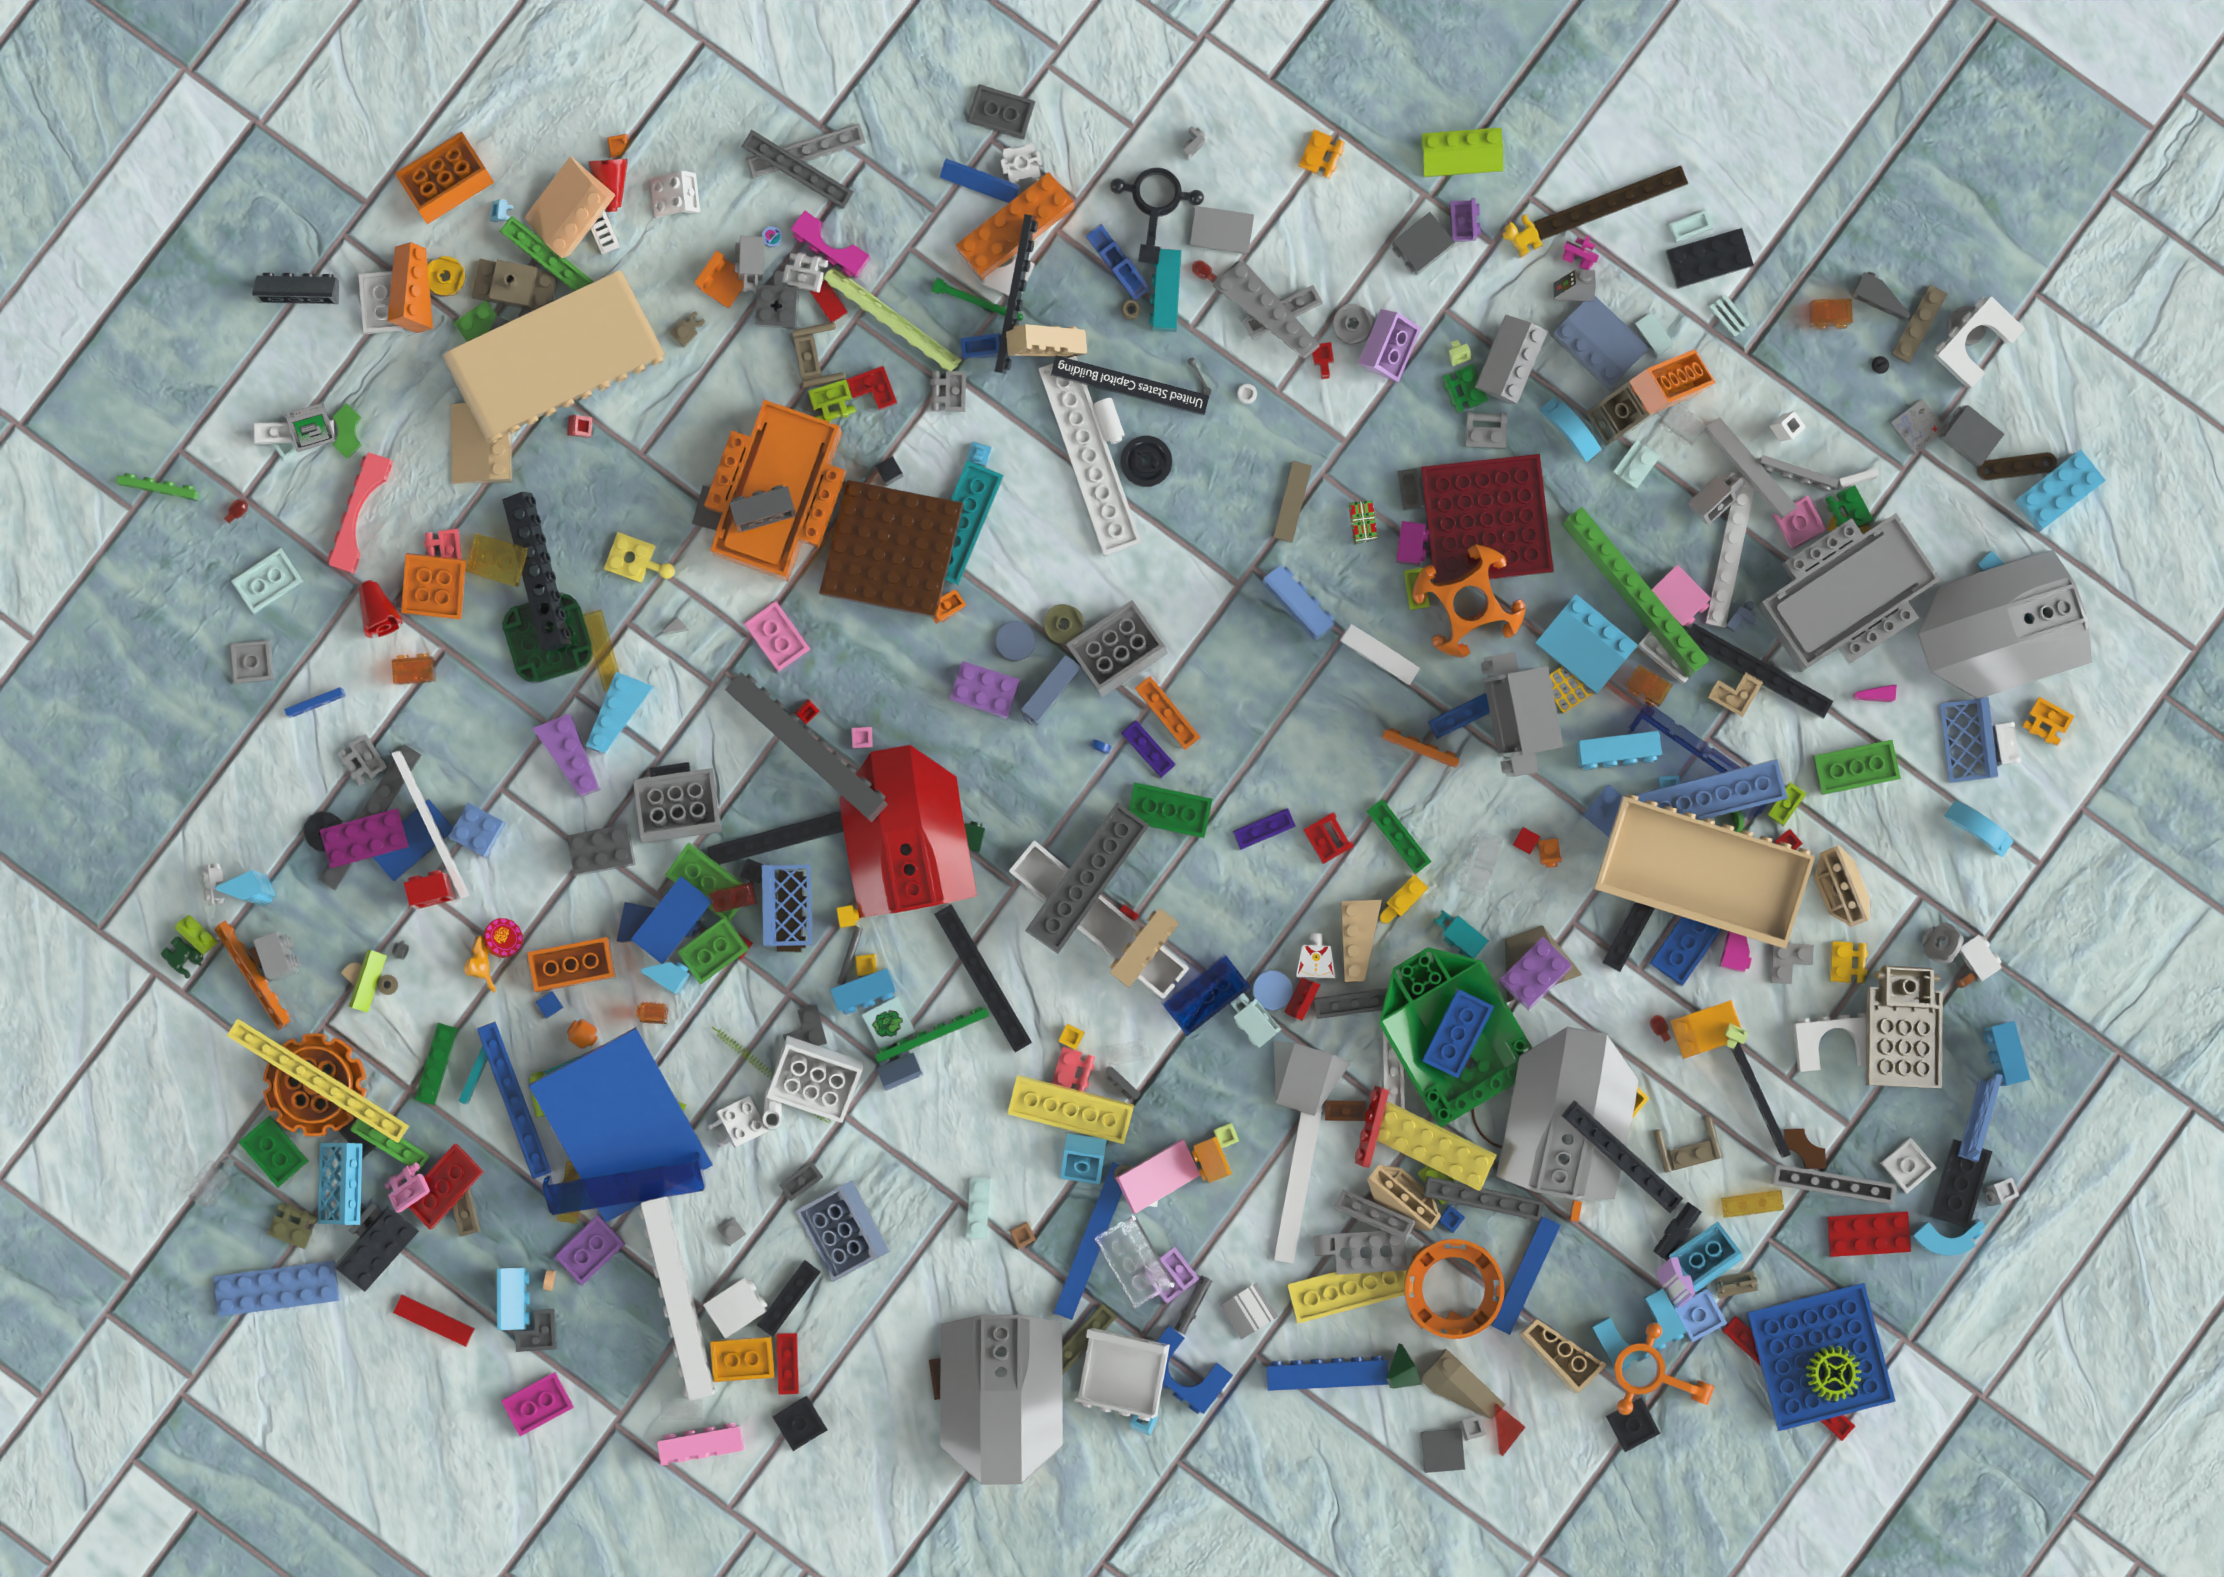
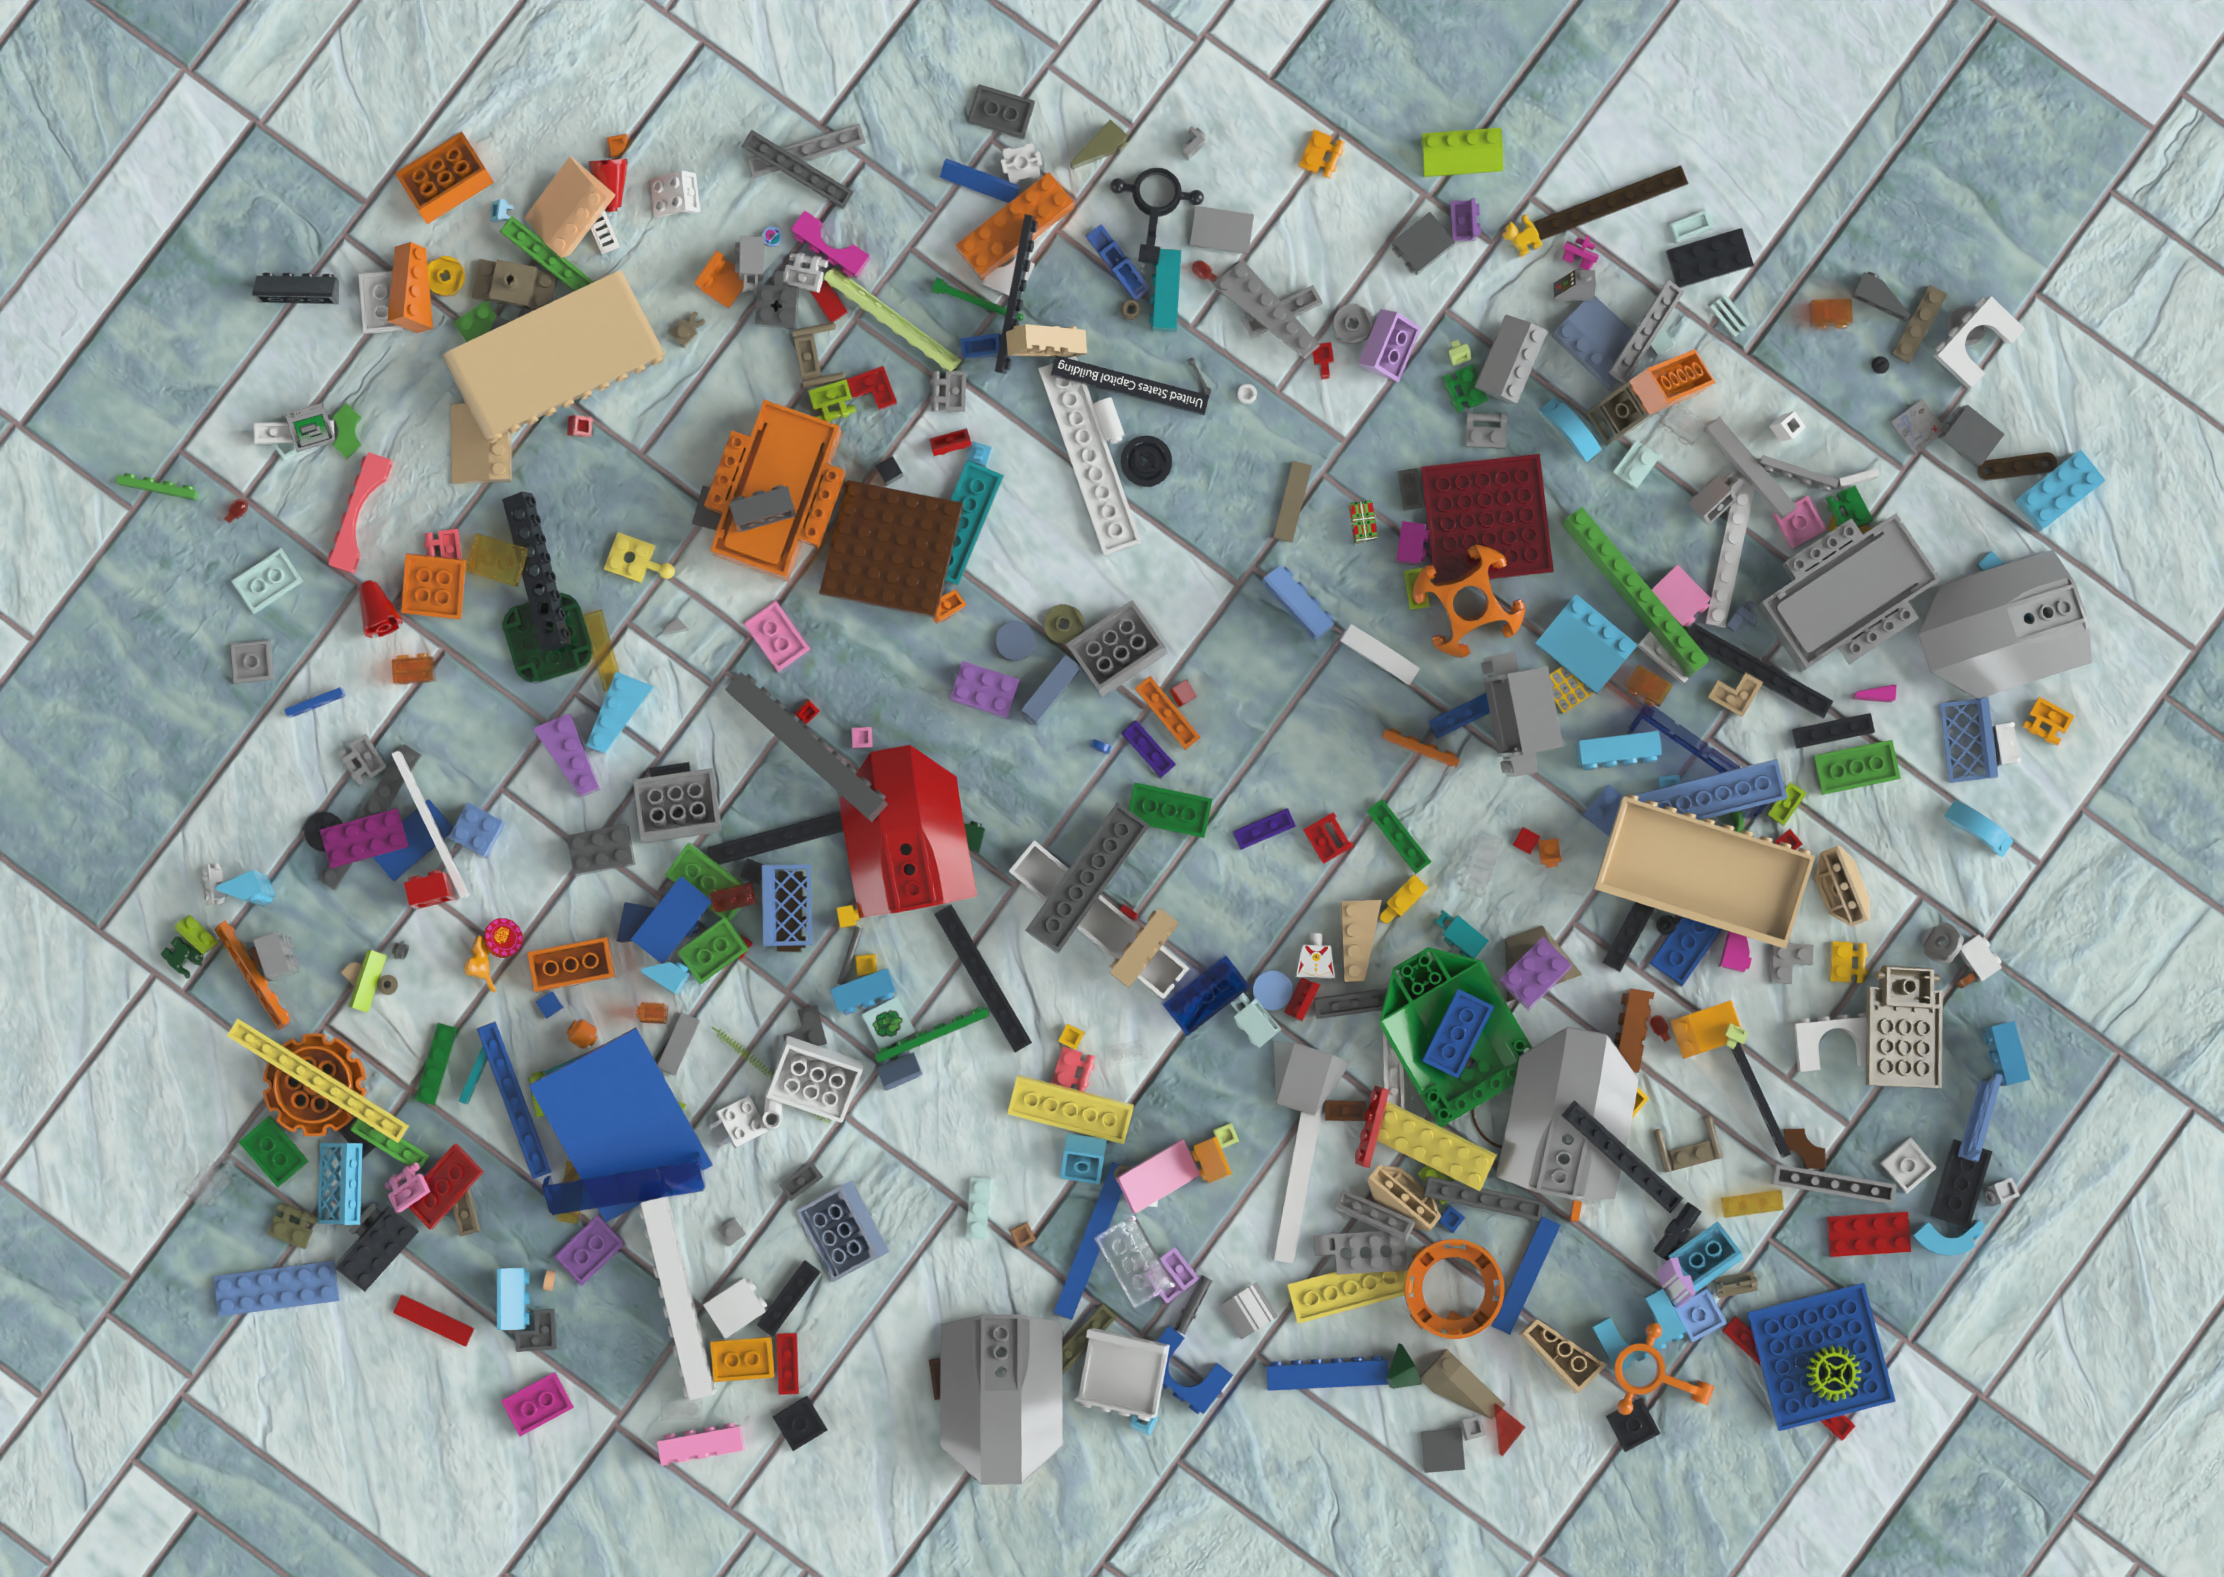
dark grey plate [1106,1067,1141,1100] -> none
none -> light grey tile [658,1012,700,1076]
none -> red plate [929,428,972,456]
none -> olive slope [1070,120,1128,170]
none -> slope [1169,680,1197,707]
none -> light grey plate [1608,280,1684,384]
none -> dark orange wedge [1614,988,1655,1073]
none -> black plate [1656,915,1677,935]
none -> black plate [1792,713,1875,749]

